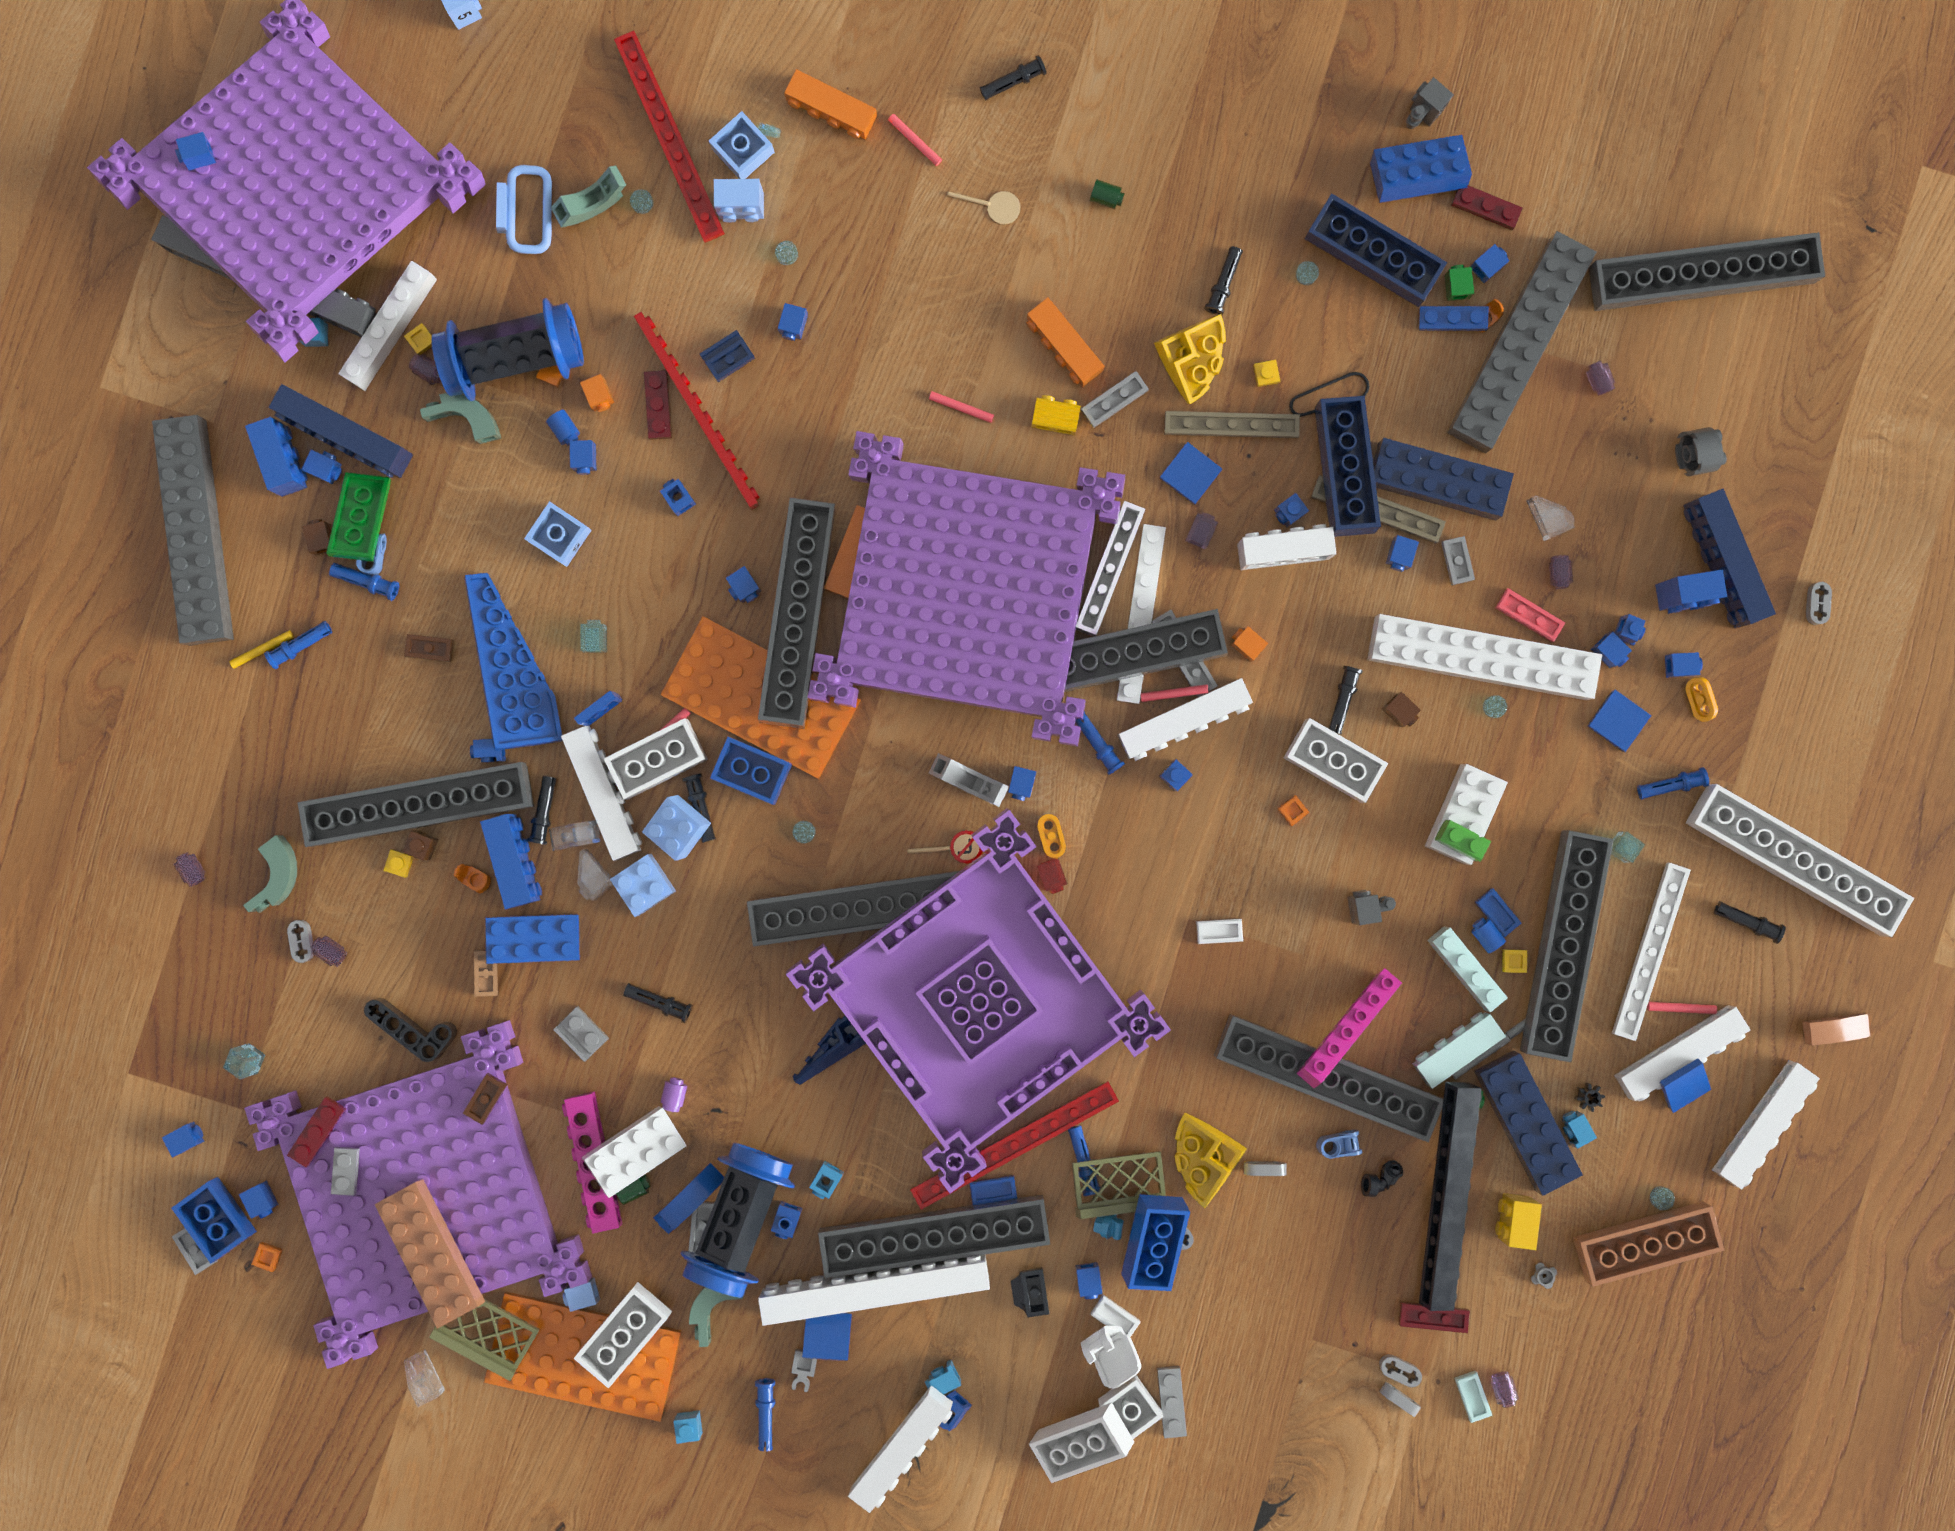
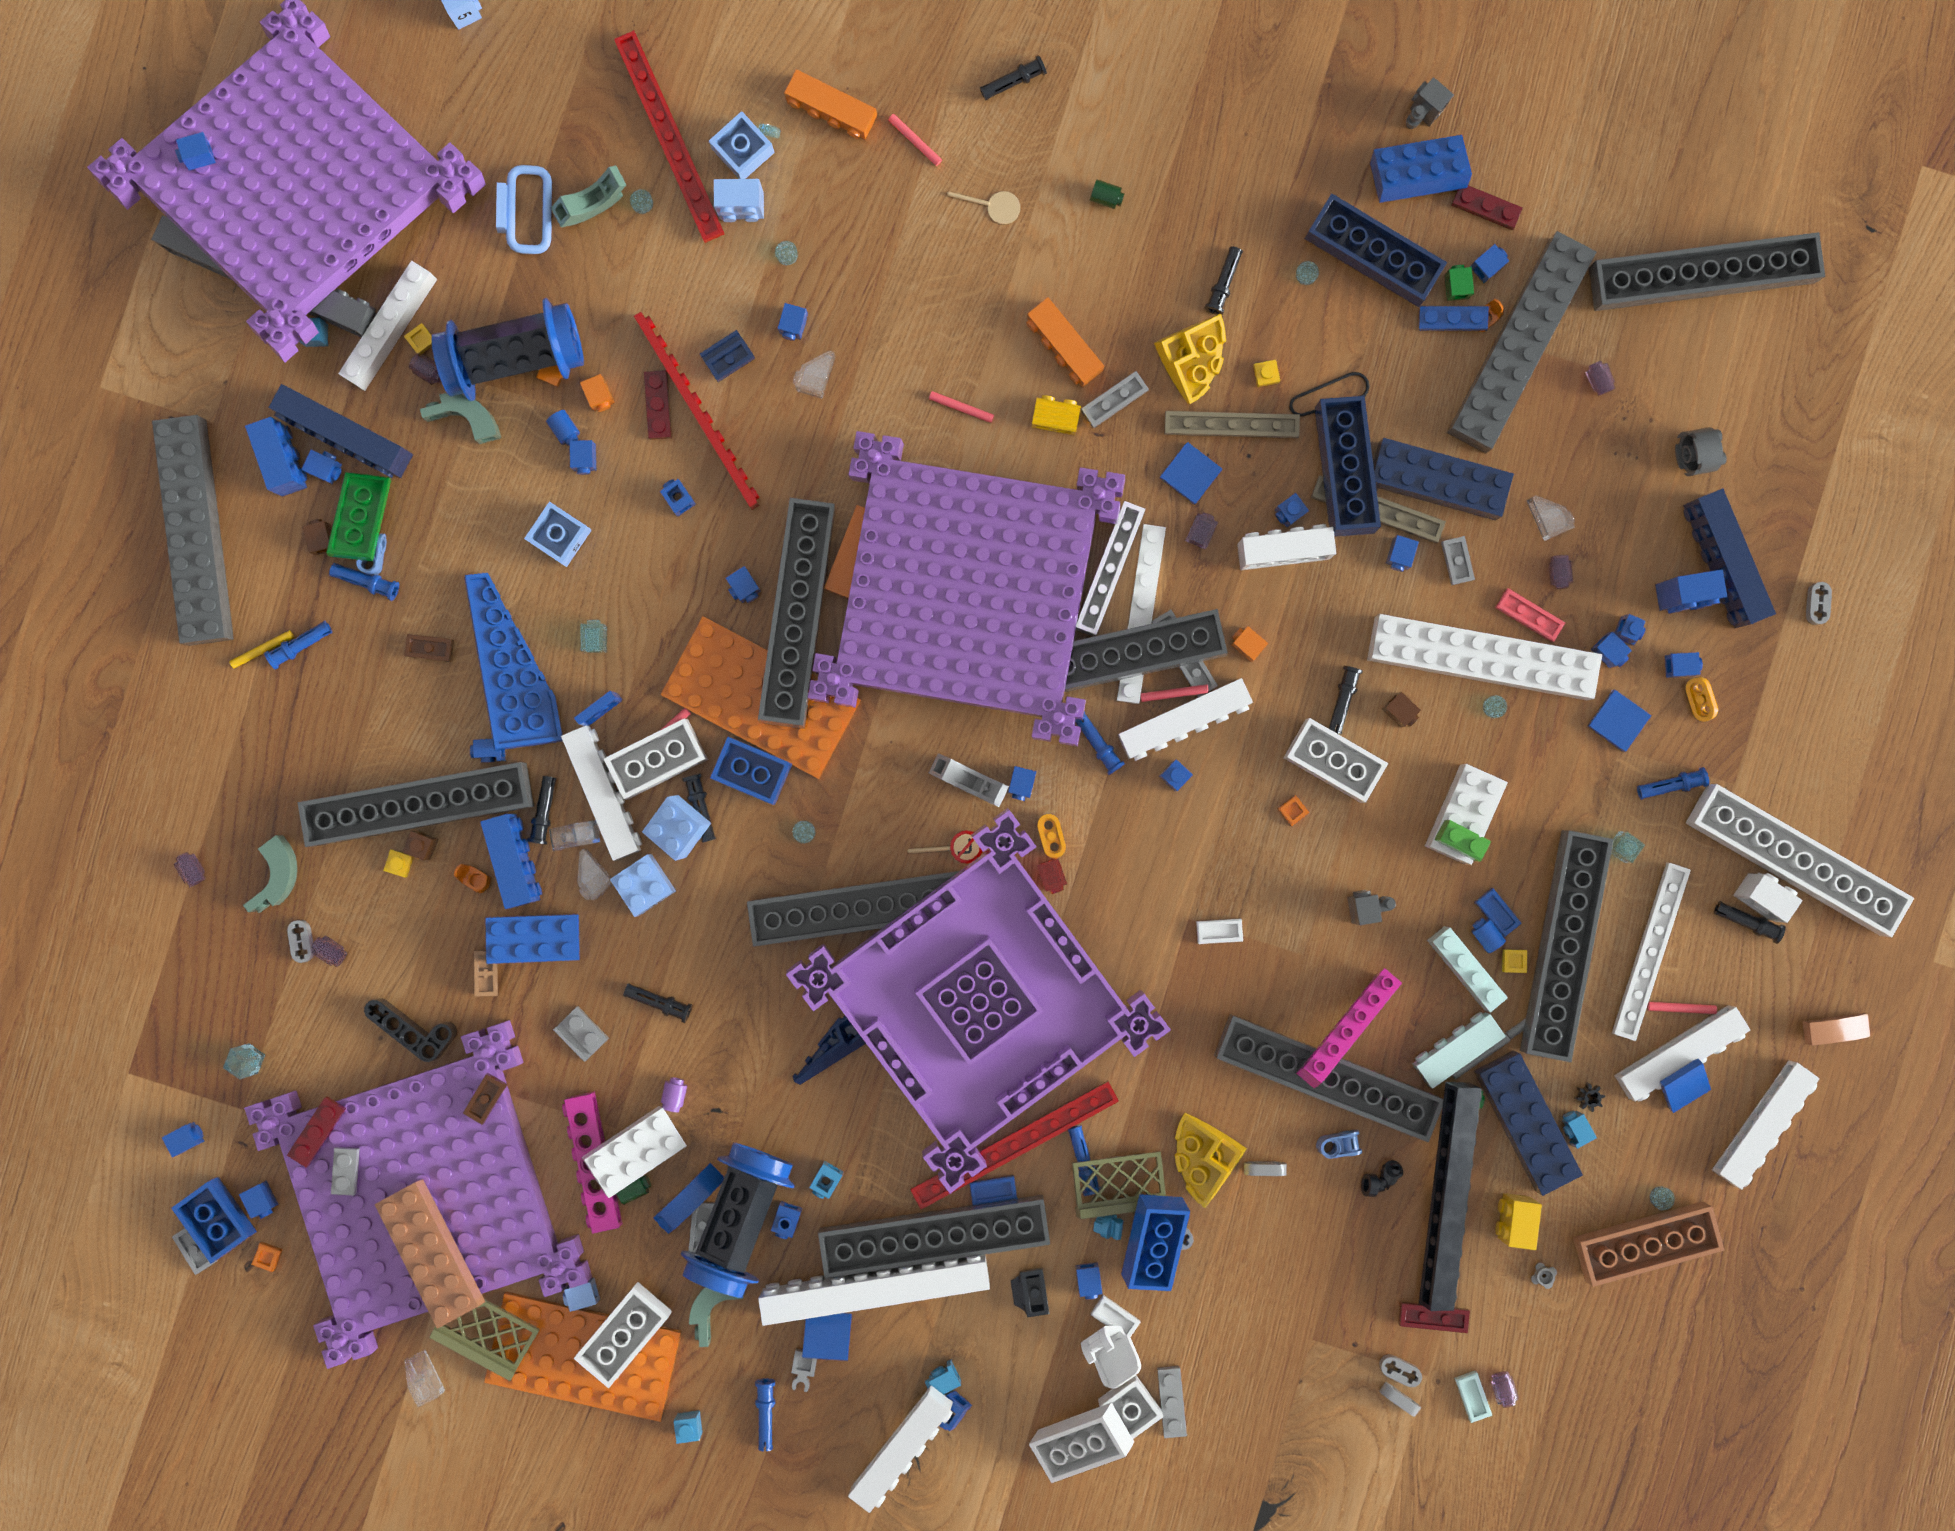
none -> clear slope [793,351,835,399]
none -> white brick [1733,873,1803,923]

